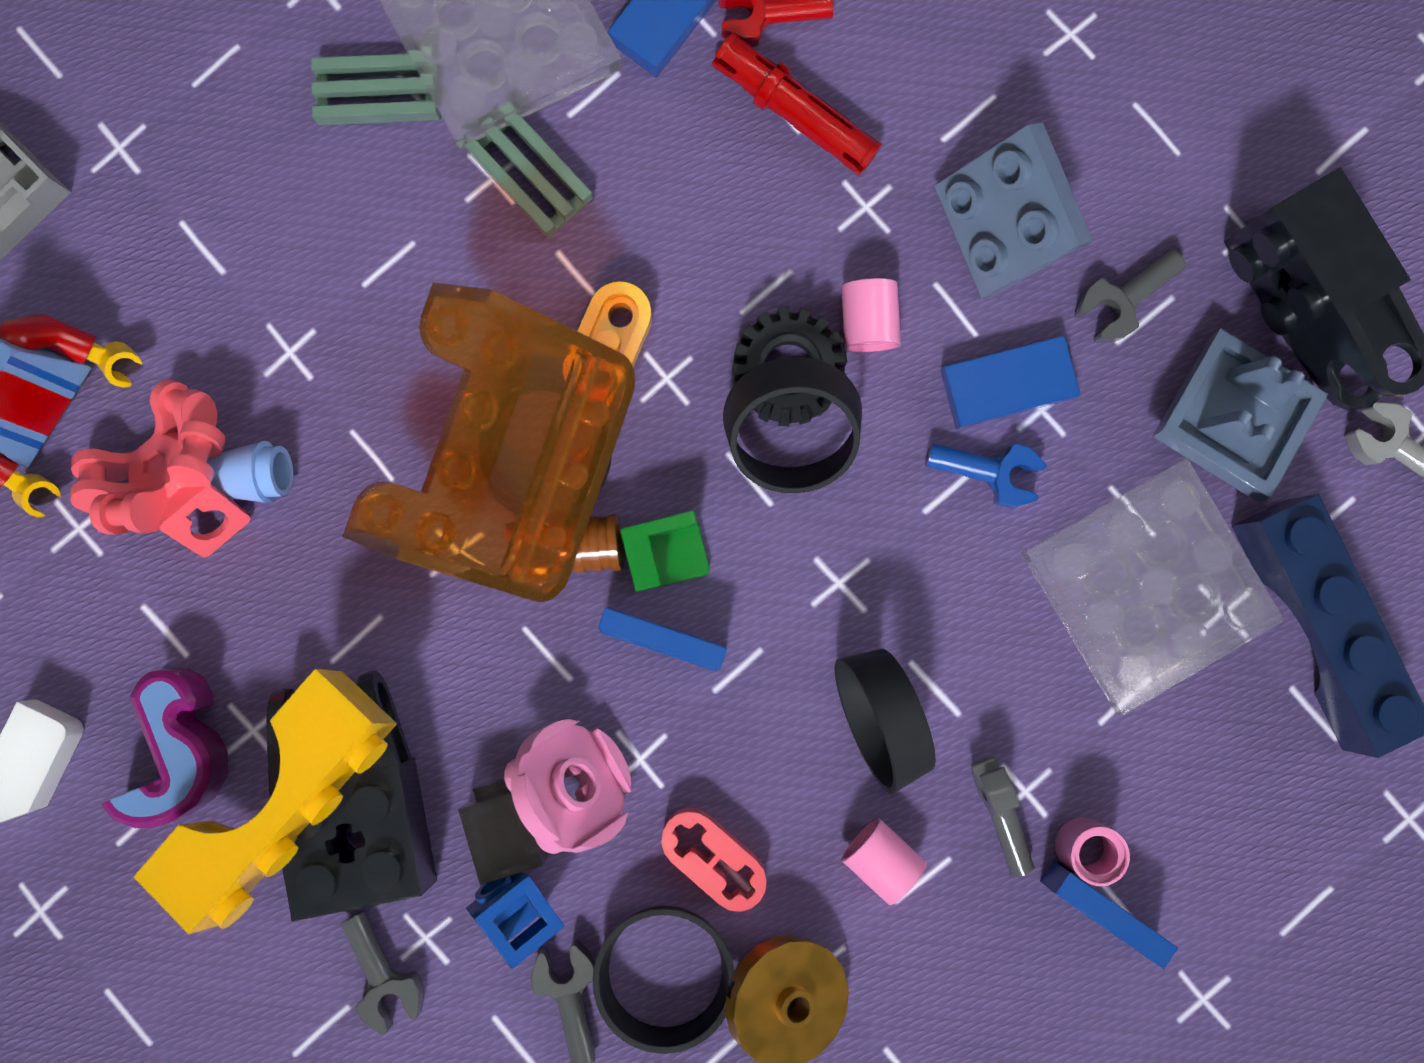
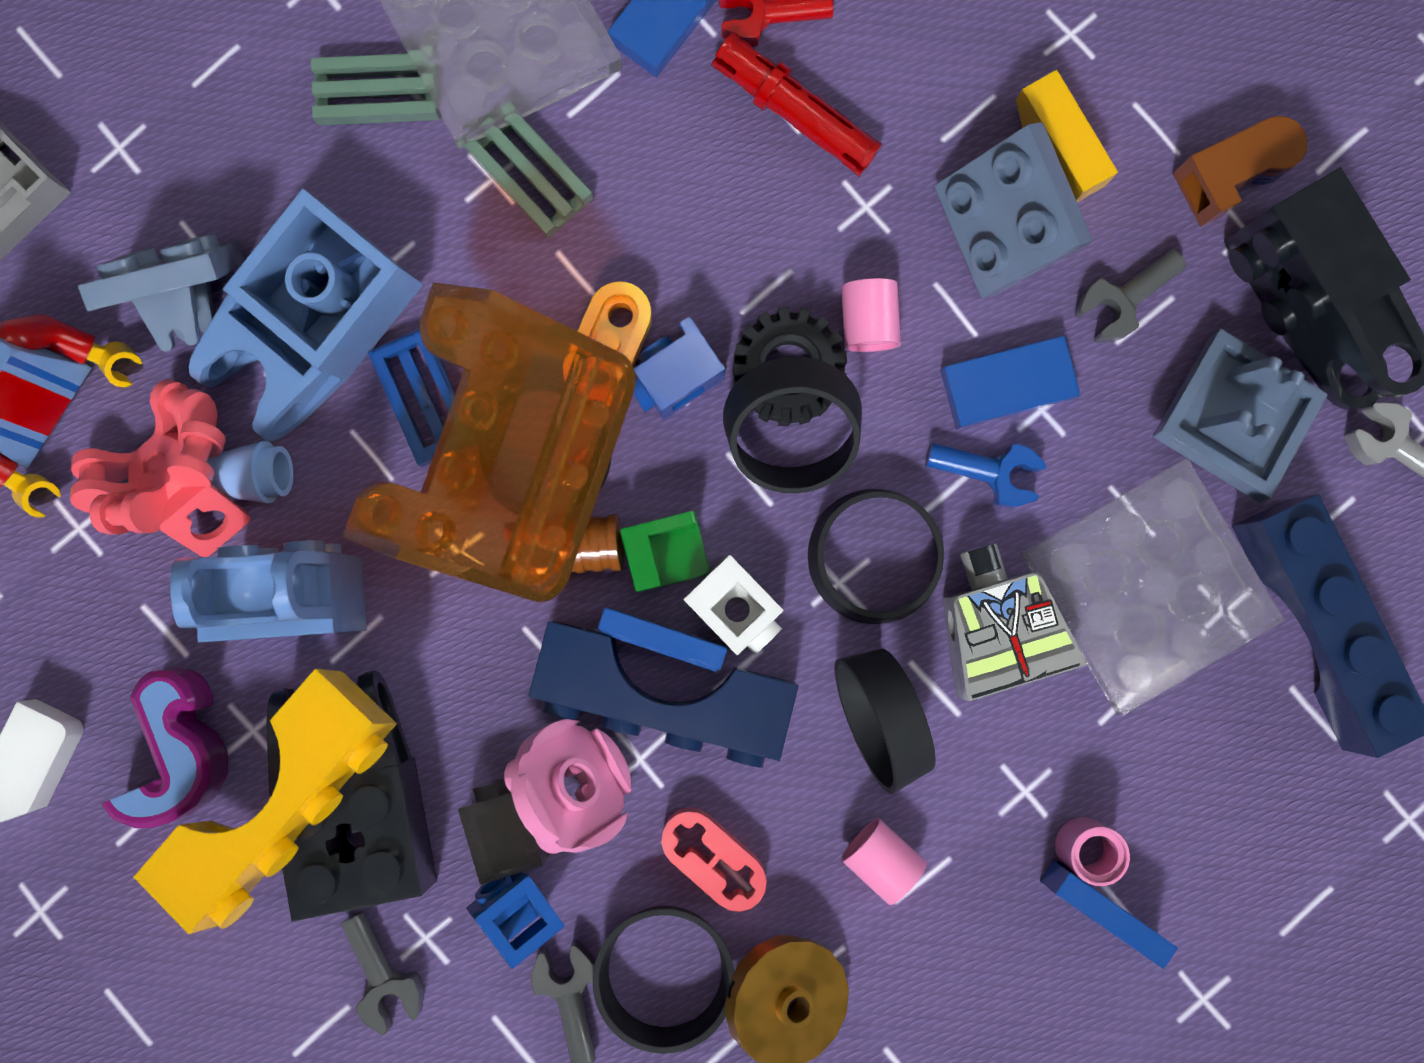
dark grey bar [971,756,1035,876] -> none
none -> sand blue plate [77,233,246,352]
none -> medium blue brick [170,540,367,642]
none -> medium blue brick [188,188,424,441]
none -> blue tile [368,327,477,467]
none -> dark blue arch [528,621,799,768]
none -> brick [624,316,725,420]
none -> white brick [683,555,784,655]
none -> black tyre [808,489,944,624]
none -> torso [943,543,1086,701]
none -> yellow piece [1016,70,1118,202]
none -> dark orange leg [1172,116,1308,227]

